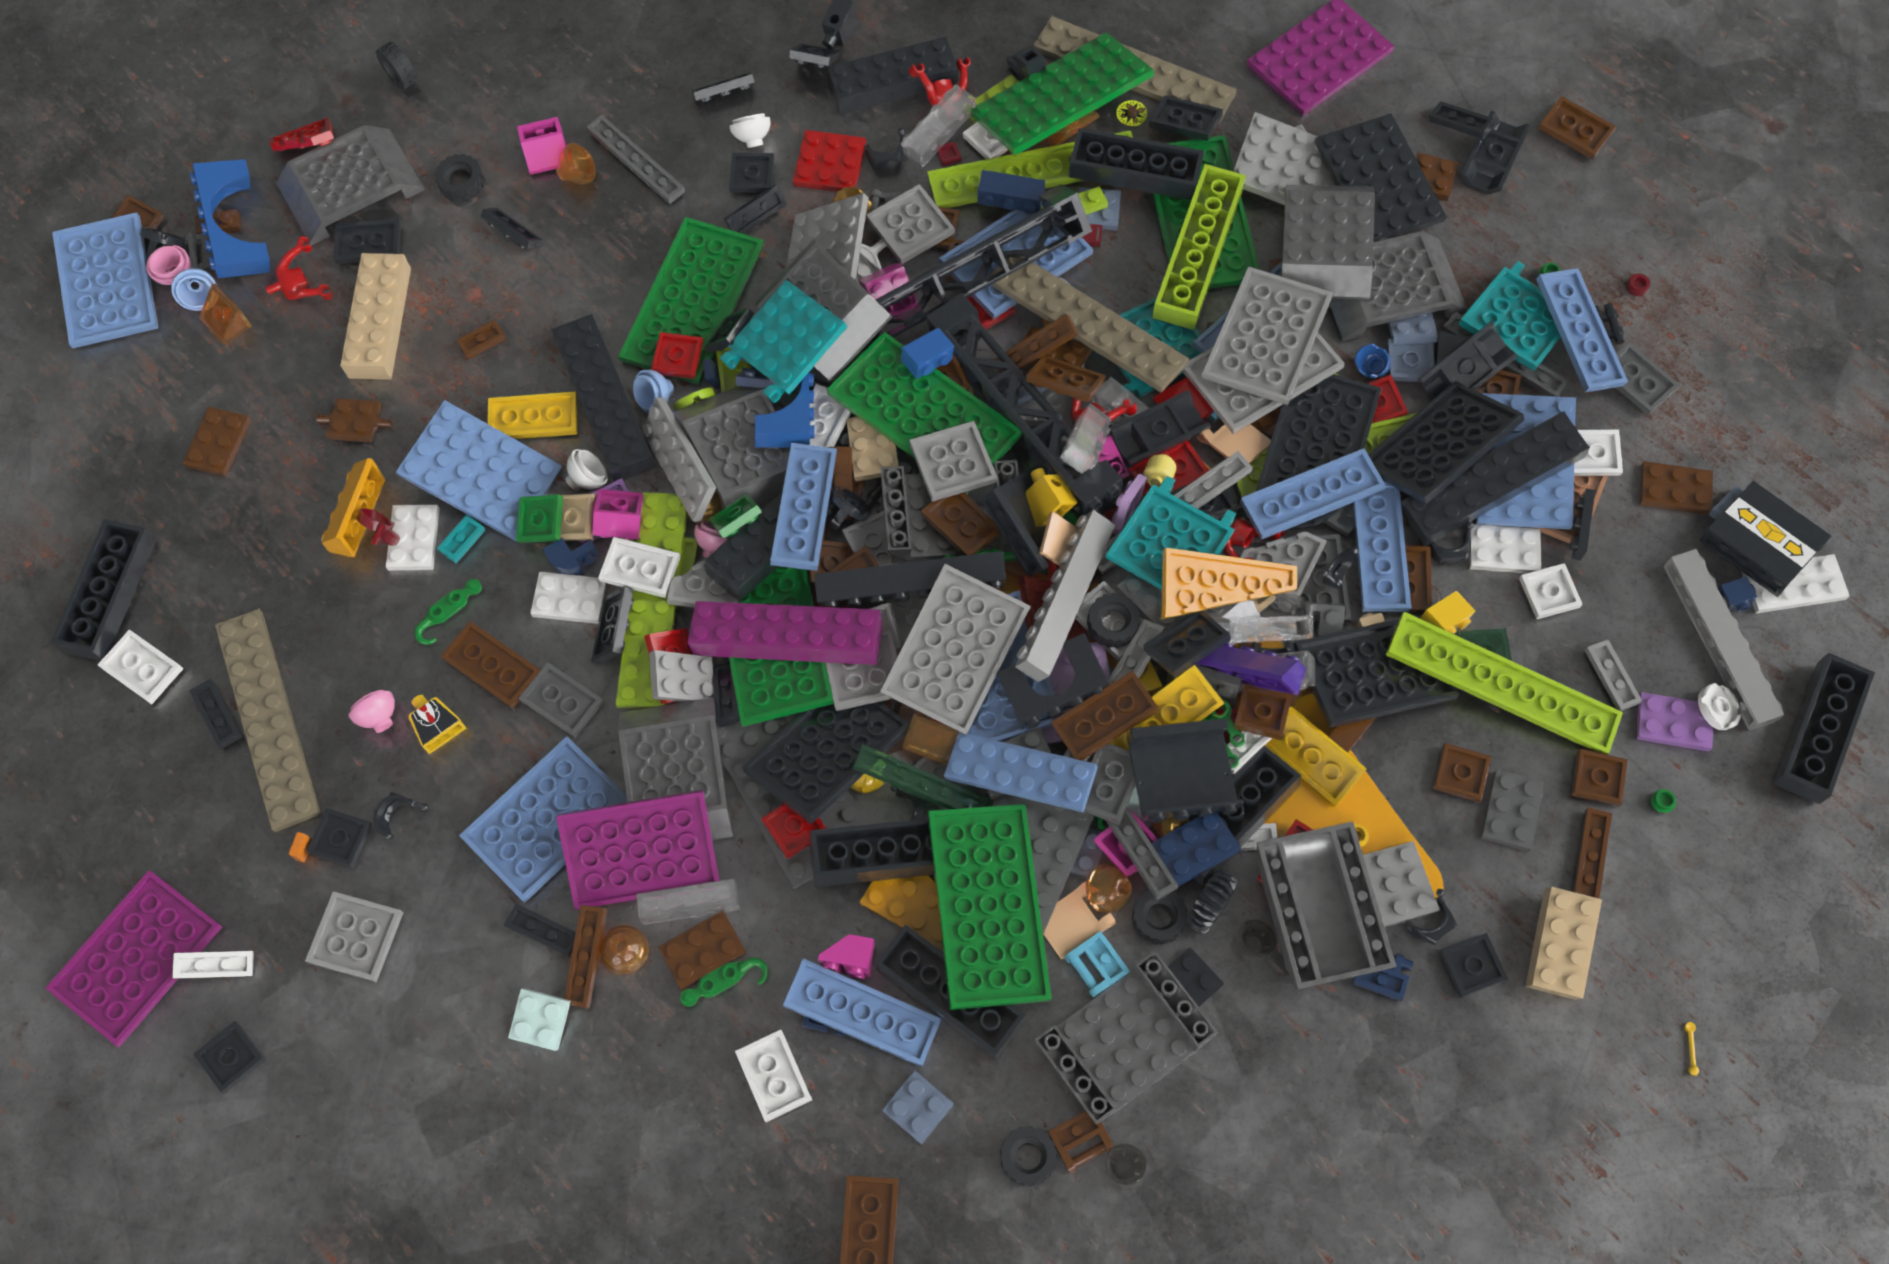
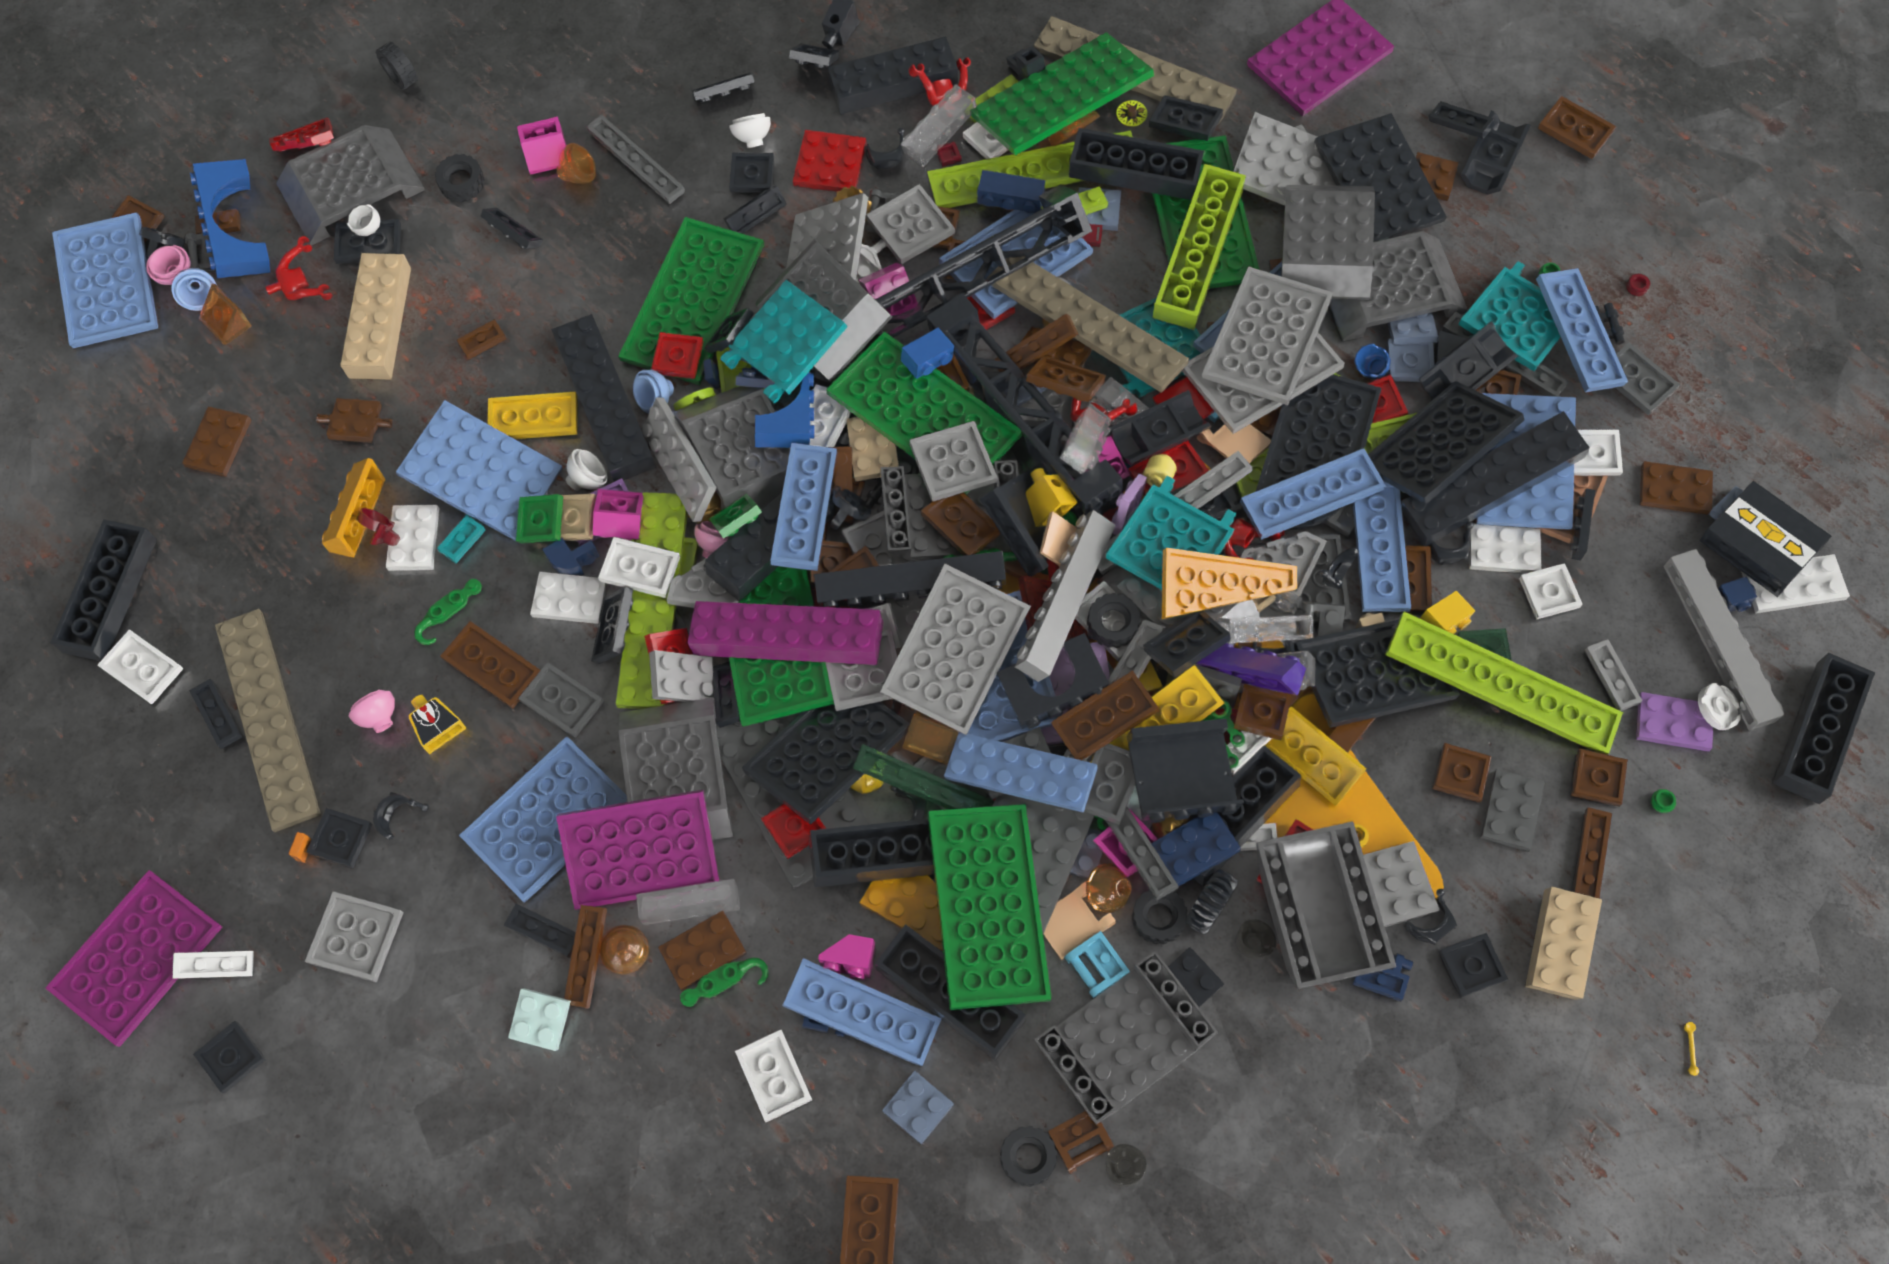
none -> white hair [347,204,380,236]

